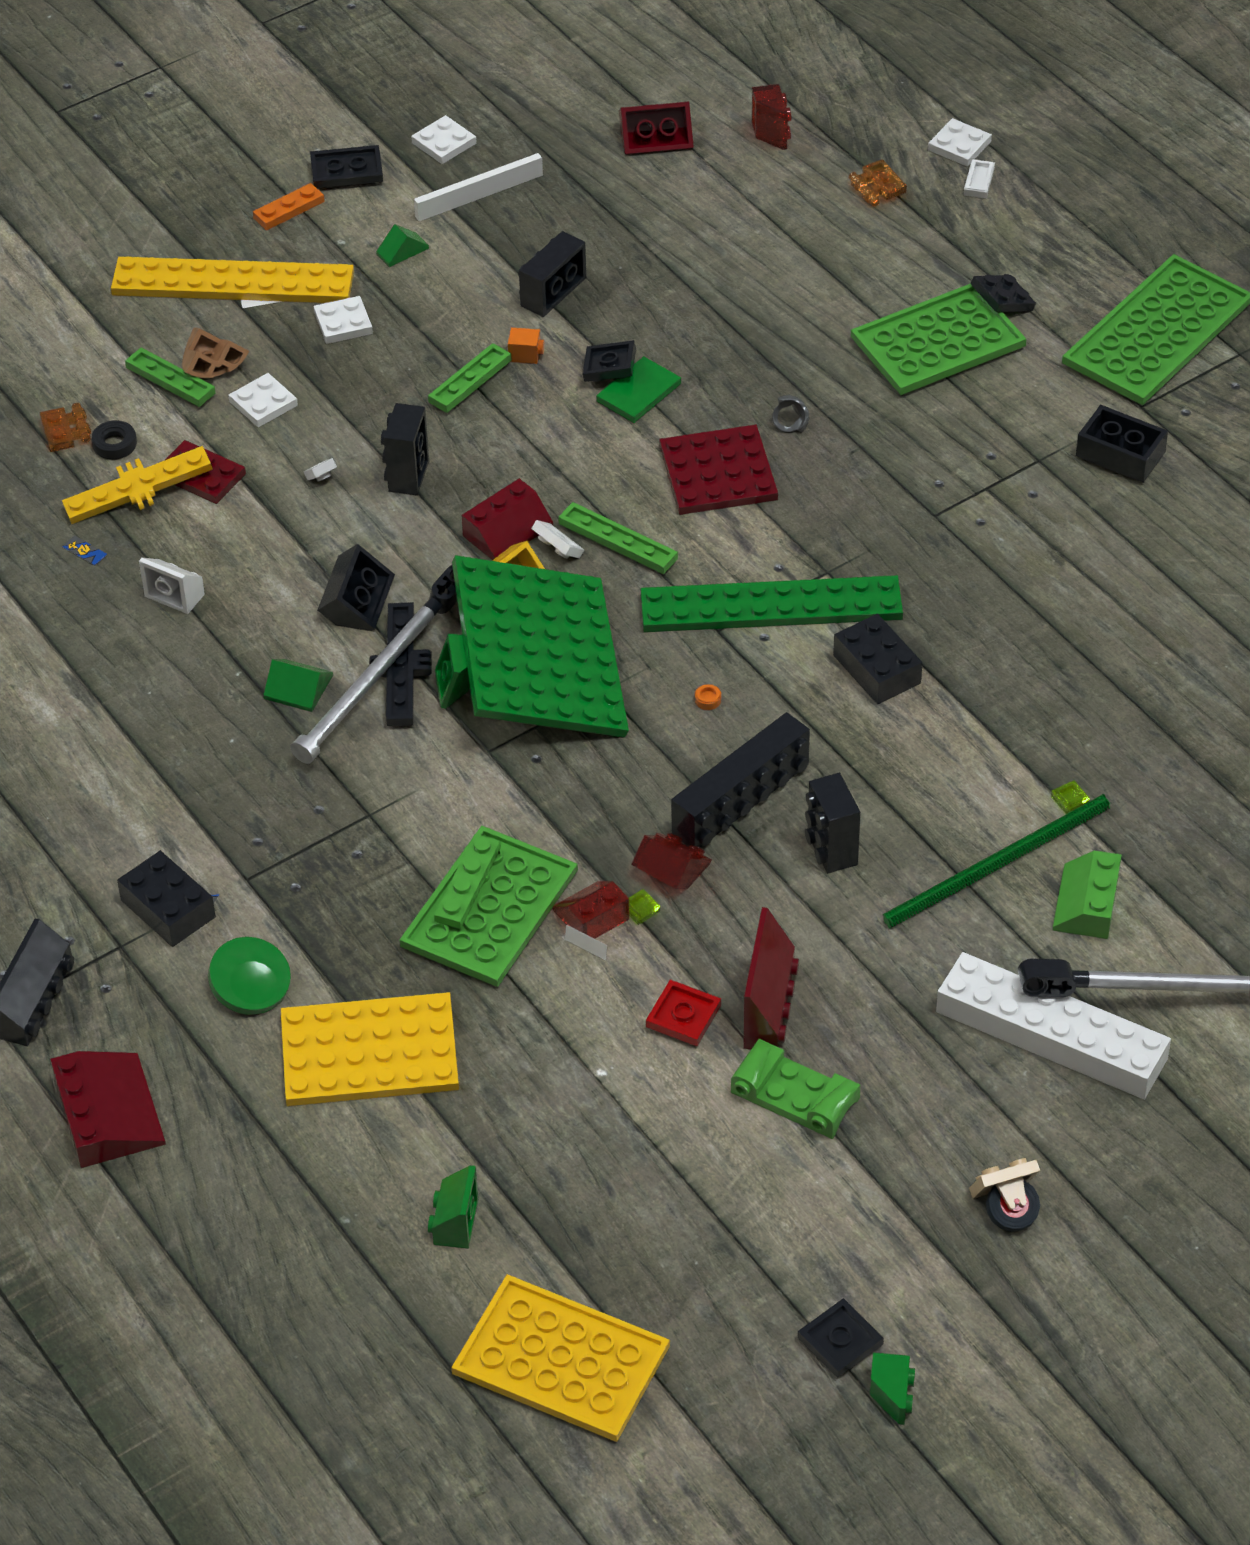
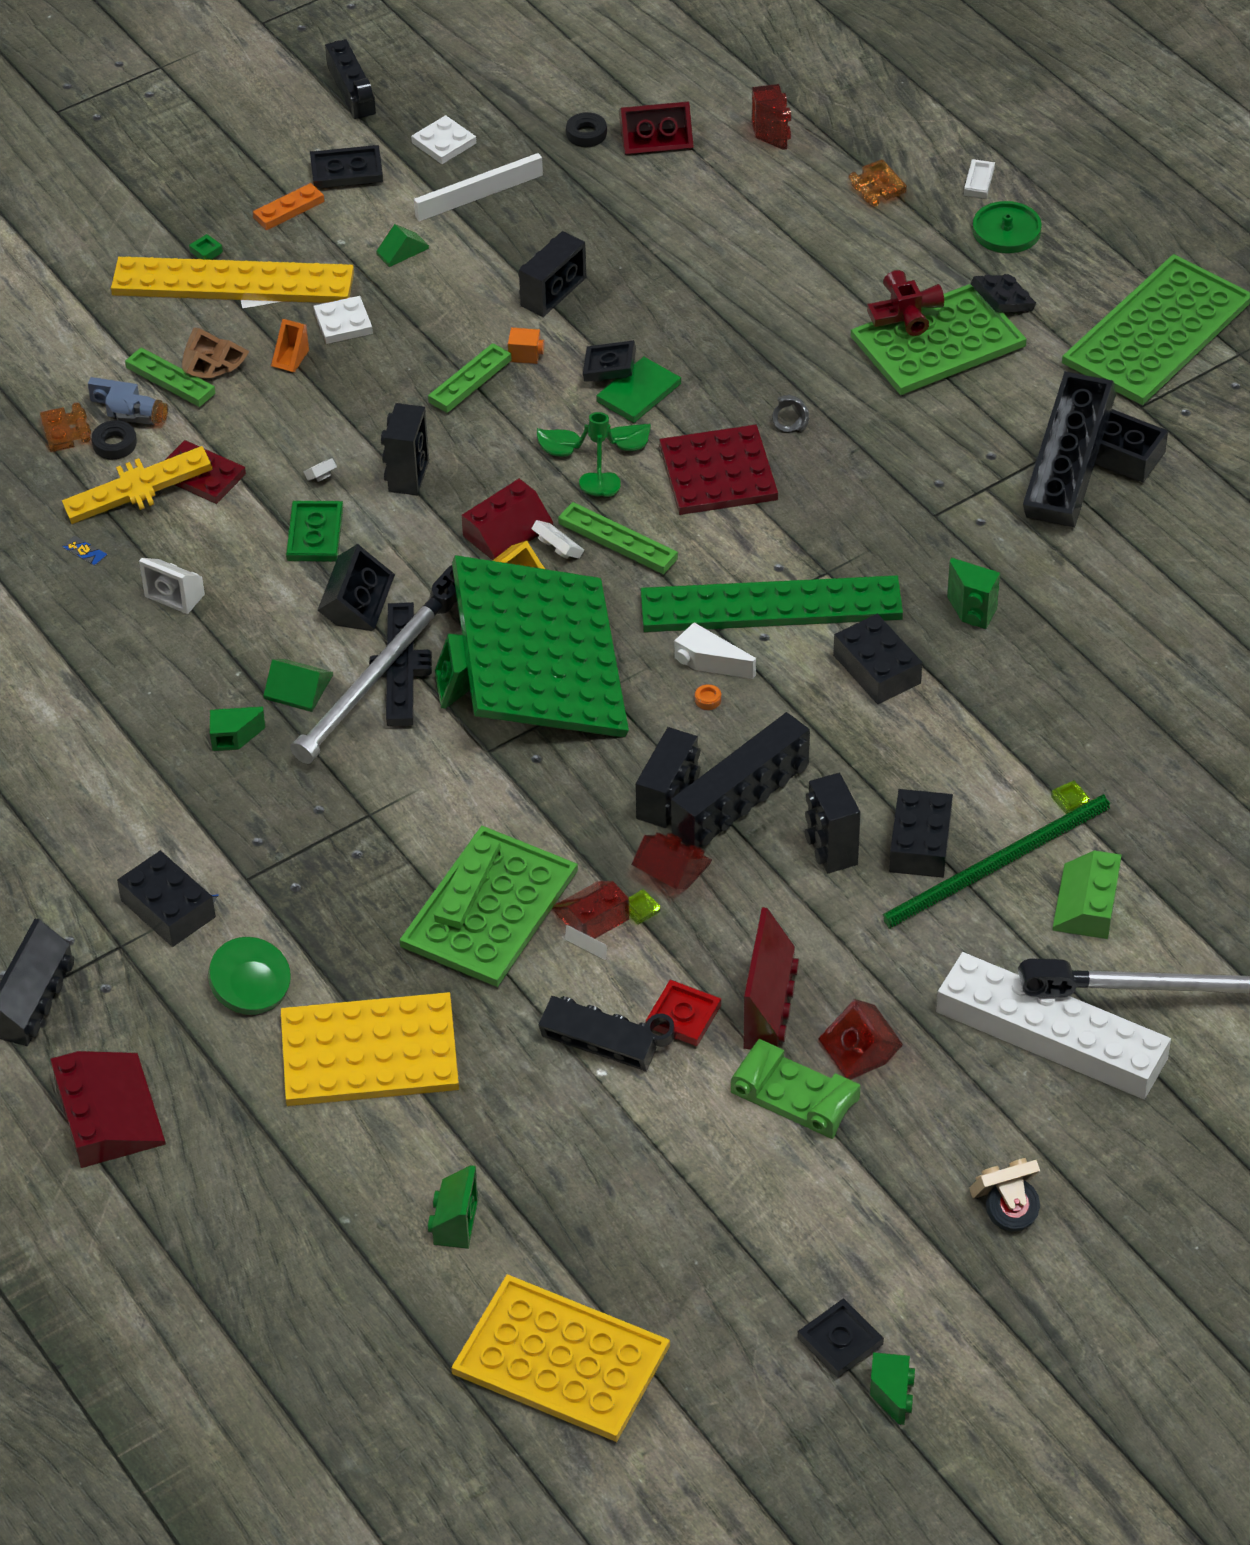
white plate [228,373,298,427] -> none
white plate [928,118,992,167] -> none
none -> sand blue plate [88,377,168,425]
none -> green plate [189,234,223,260]
none -> green slope [210,706,266,751]
none -> orange slope [271,319,309,372]
none -> green tile [286,501,344,562]
none -> black hinge [325,39,376,120]
none -> green plant [537,412,651,497]
none -> black hinge [538,996,676,1072]
none -> black tyre [566,112,607,147]
none -> black brick [635,727,701,828]
none -> white slope [674,623,756,679]
none -> clear red slope [818,999,903,1080]
none -> dark red brick [867,270,945,336]
none -> black brick [889,789,953,878]
none -> green slope [947,557,1000,629]
none -> green piece [973,201,1042,253]
none -> black brick [1023,371,1116,528]

